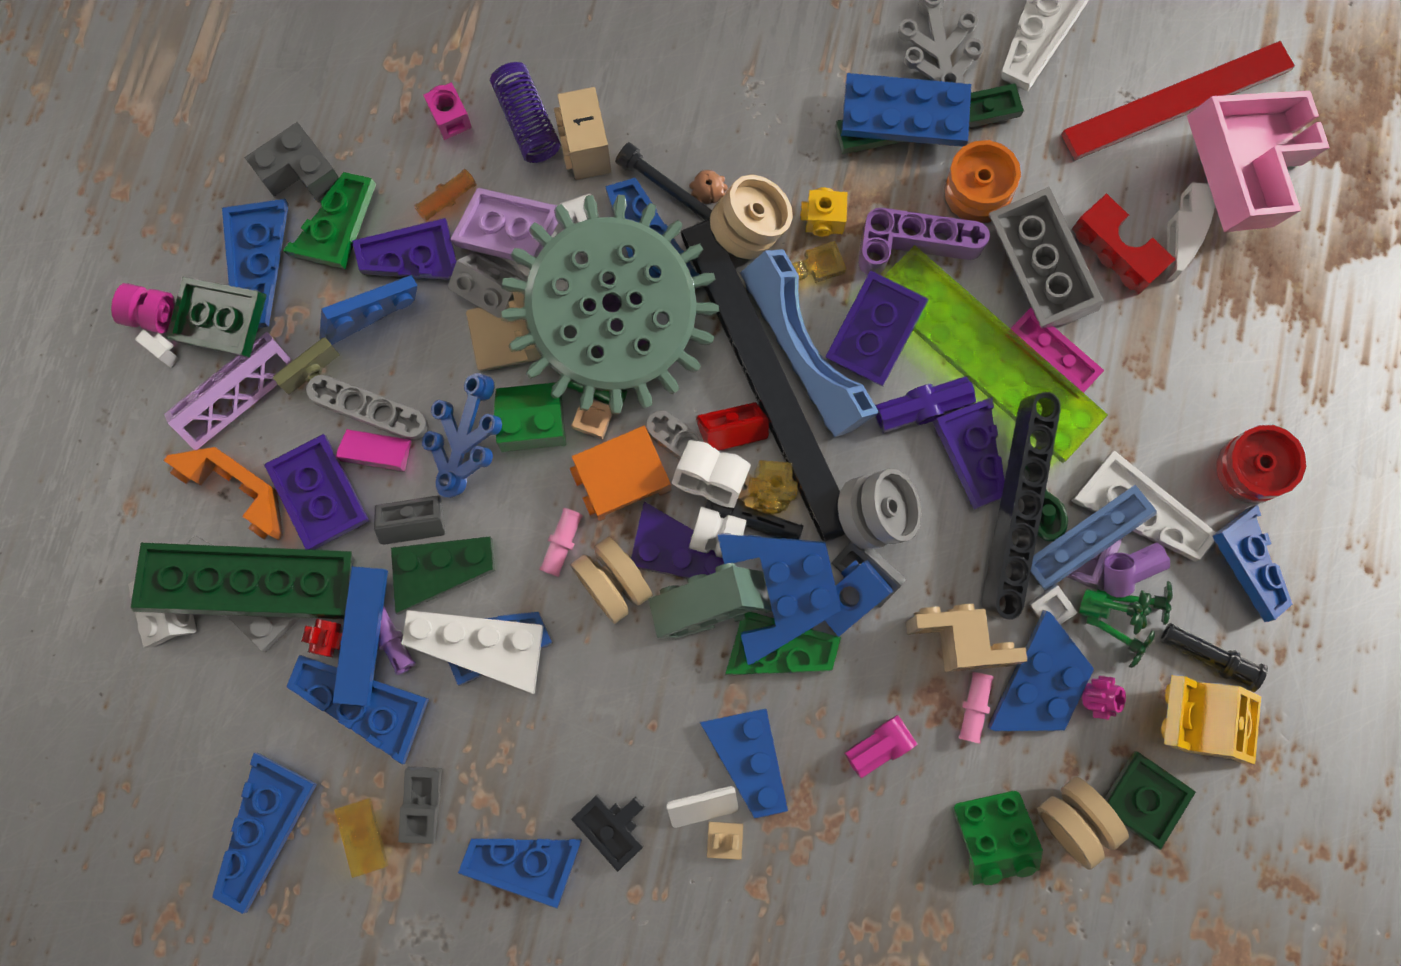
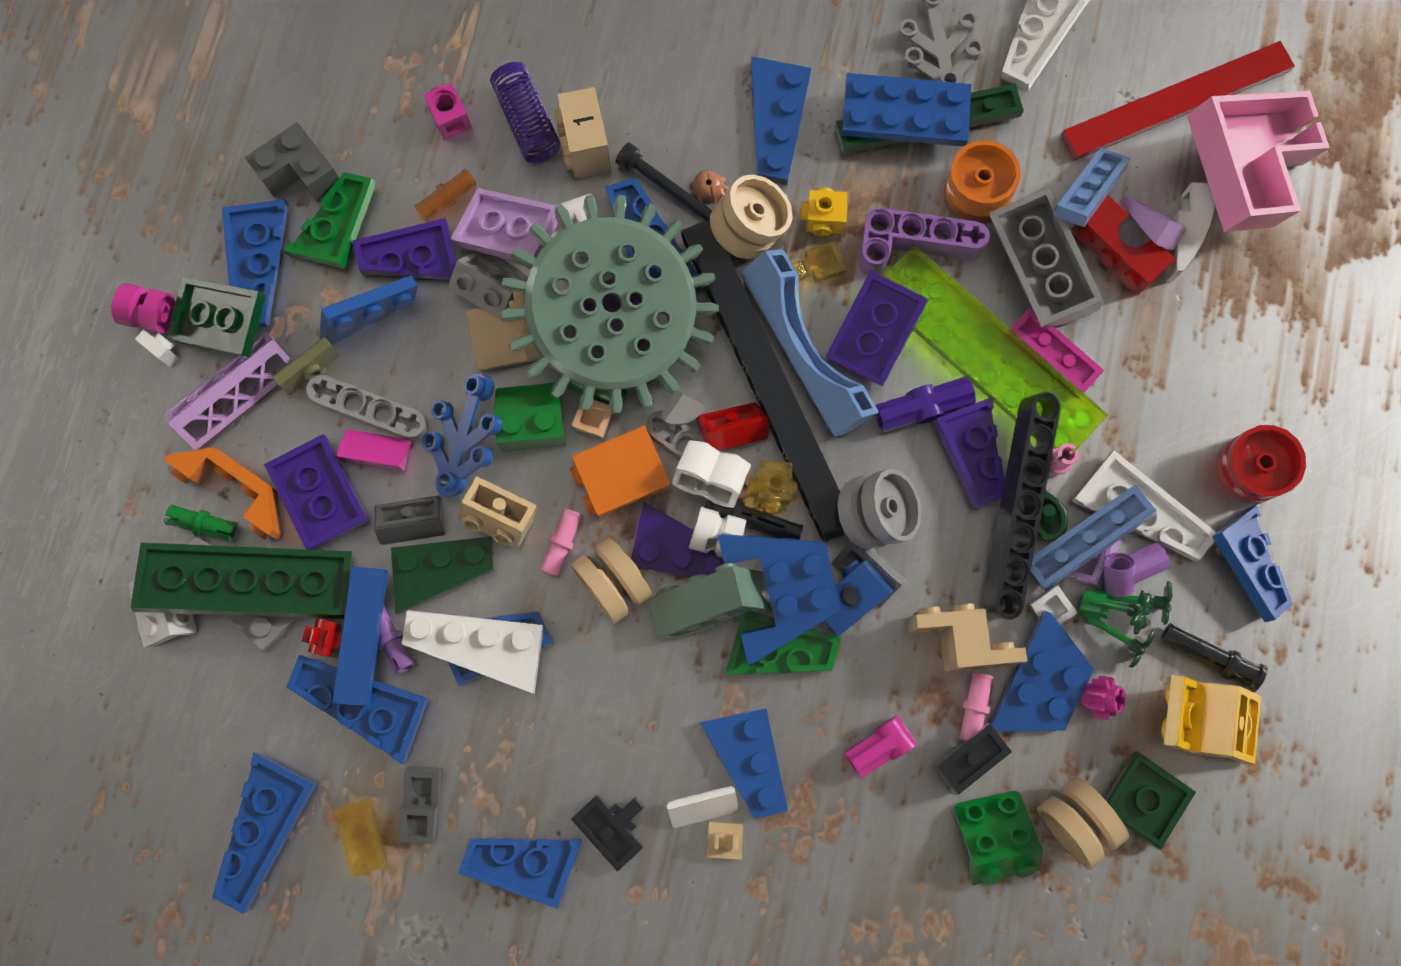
none -> green pin [164,504,238,543]
none -> tan brick [458,476,537,549]
none -> light grey tile [660,390,706,425]
none -> blue wing [751,56,811,185]
none -> black panel [934,724,1012,795]
none -> bright pink pin [1048,443,1079,479]
none -> medium blue plate [1053,148,1130,227]
none -> lavender slope [1120,196,1186,250]

